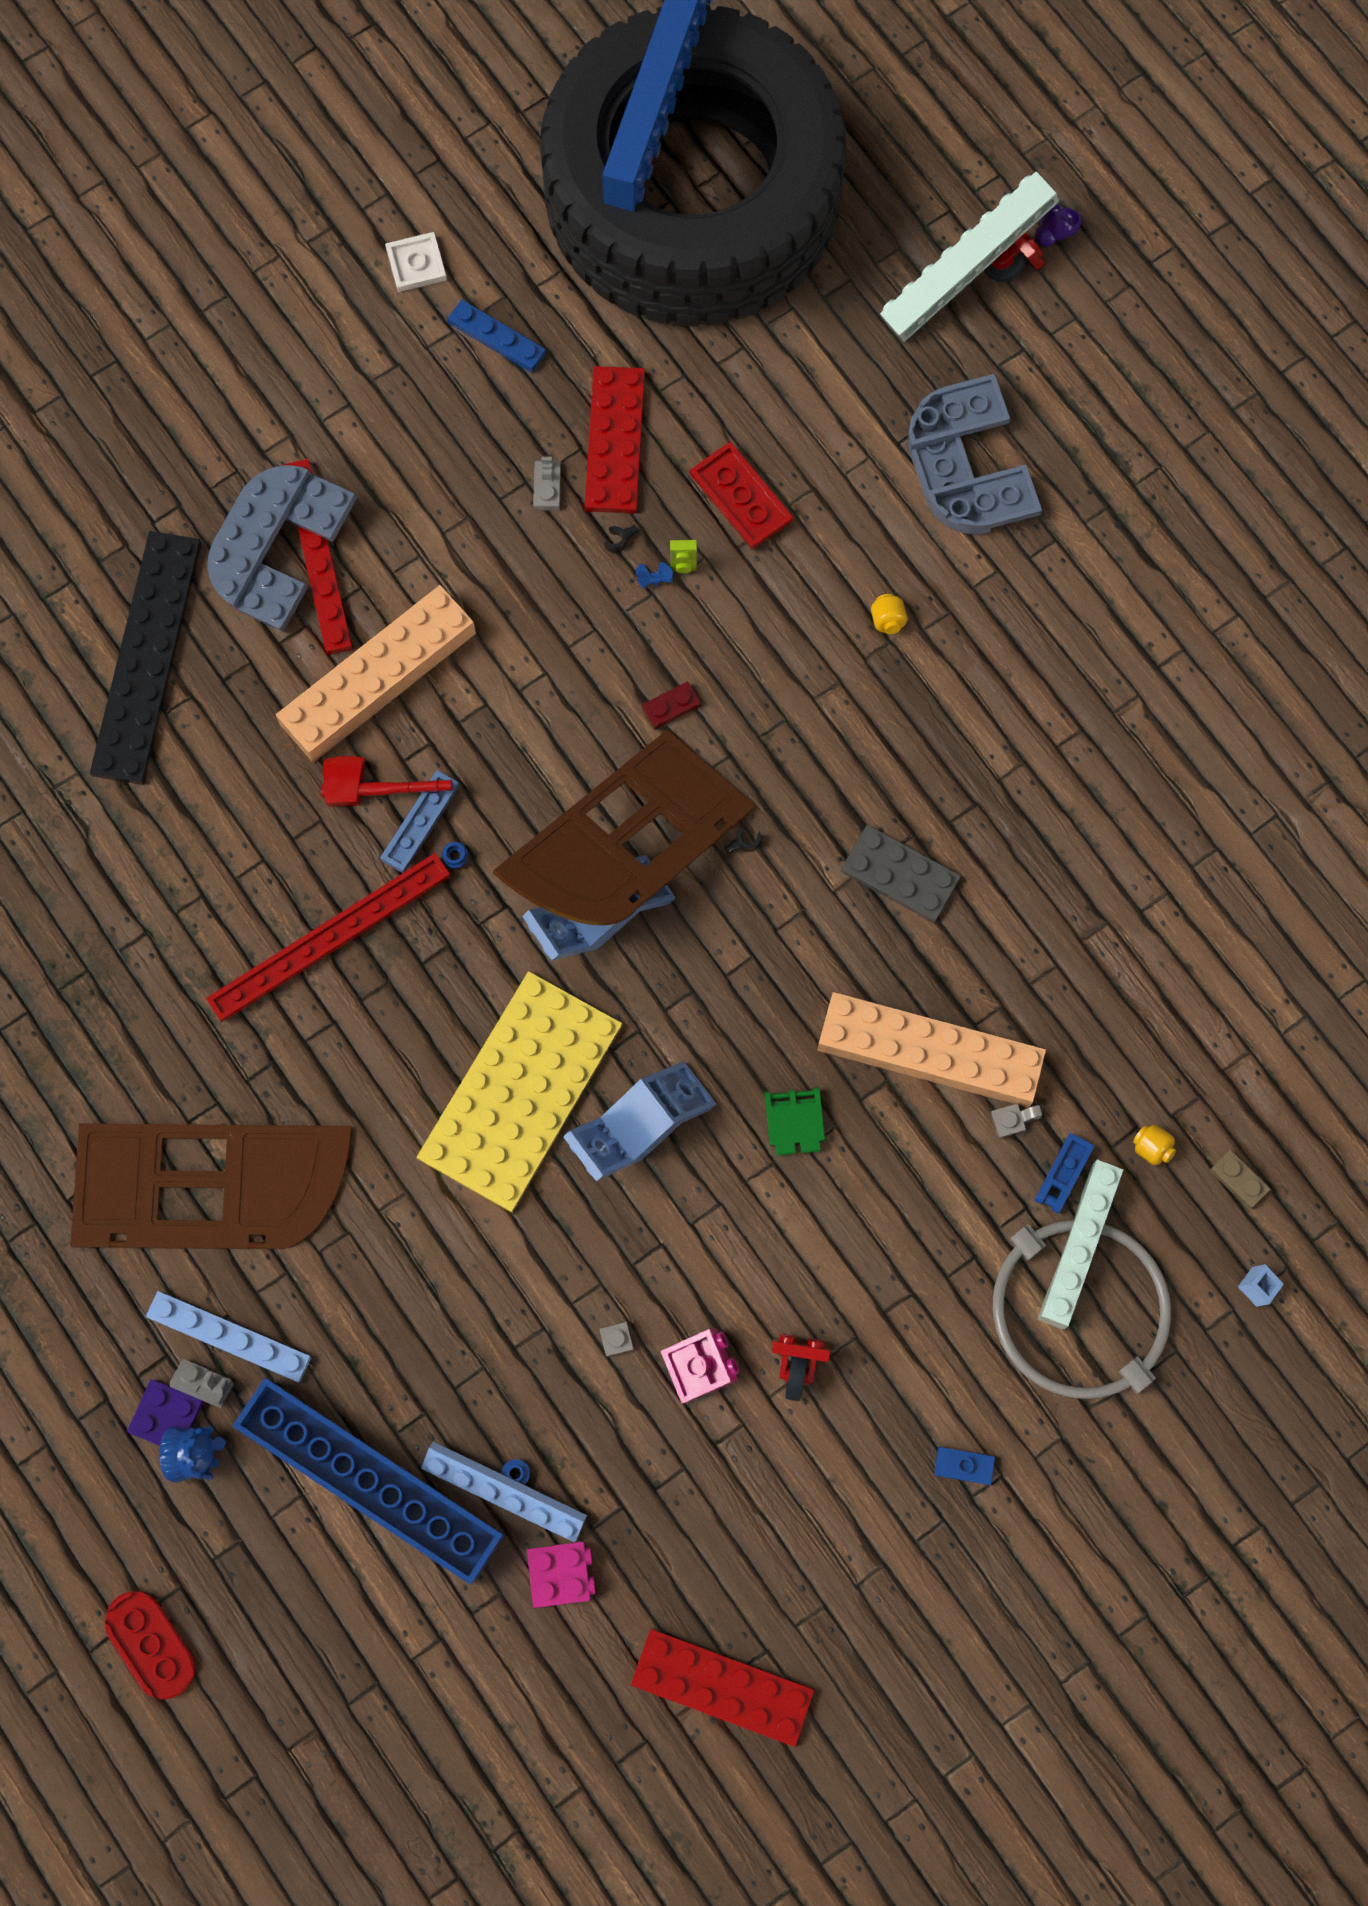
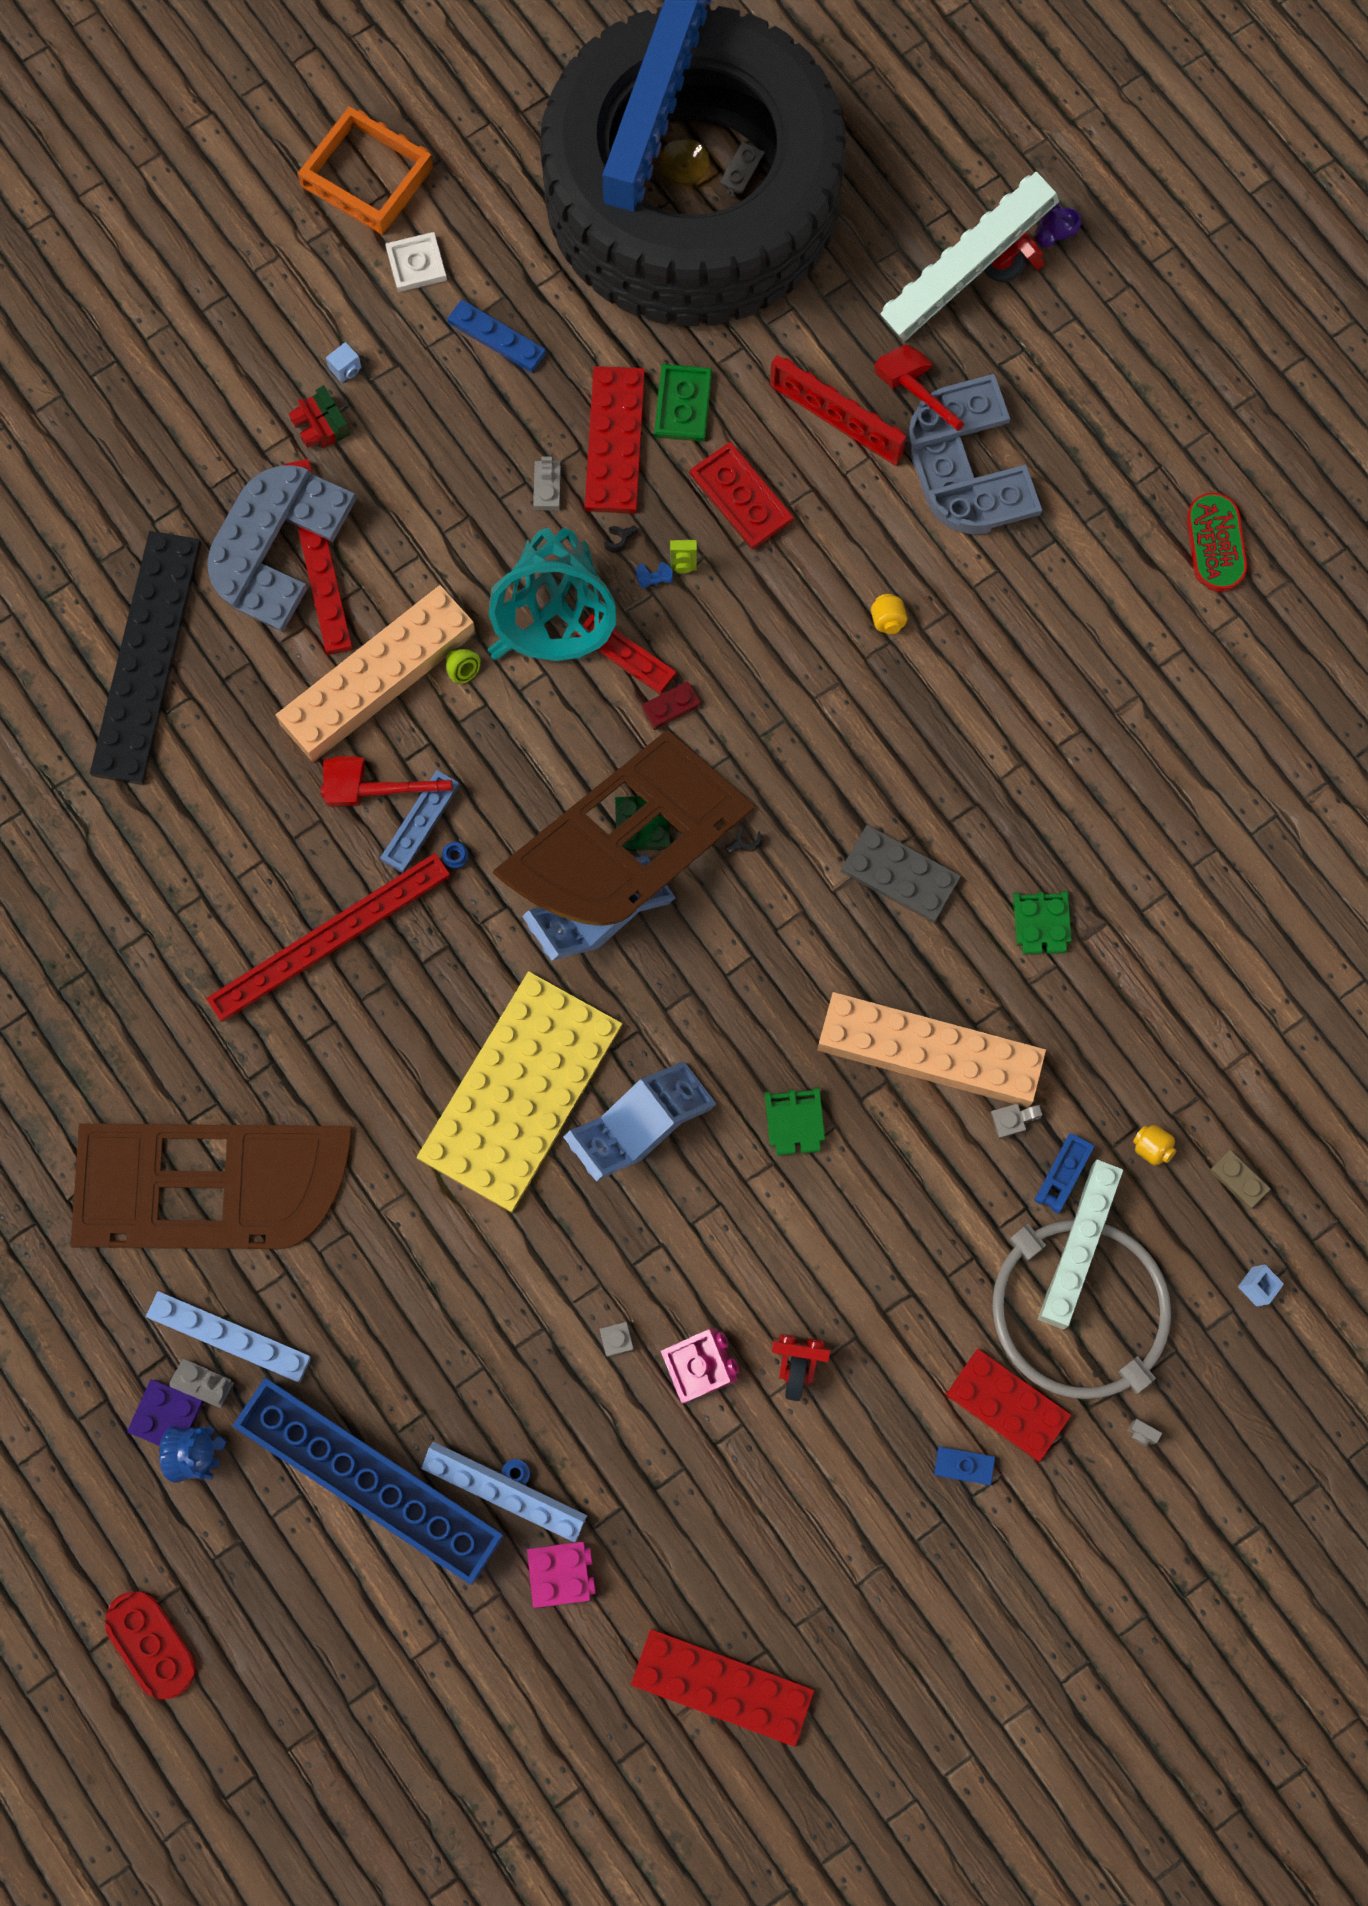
none -> red hips [288,385,350,448]
none -> orange window [297,106,434,235]
none -> light blue plate [326,342,362,383]
none -> lime brick [446,649,481,684]
none -> teal piece [488,528,616,661]
none -> red plate [576,614,676,695]
none -> dark green plate [615,796,670,851]
none -> green tile [654,364,712,442]
none -> clear yellow dish [659,139,709,185]
none -> light grey hinge [719,142,765,197]
none -> red plate [770,355,906,466]
none -> red piece [874,345,964,431]
none -> red plate [945,1348,1071,1462]
none -> green plate [1013,891,1071,954]
none -> light grey plate [1127,1419,1162,1446]
none -> tile [1186,493,1247,592]

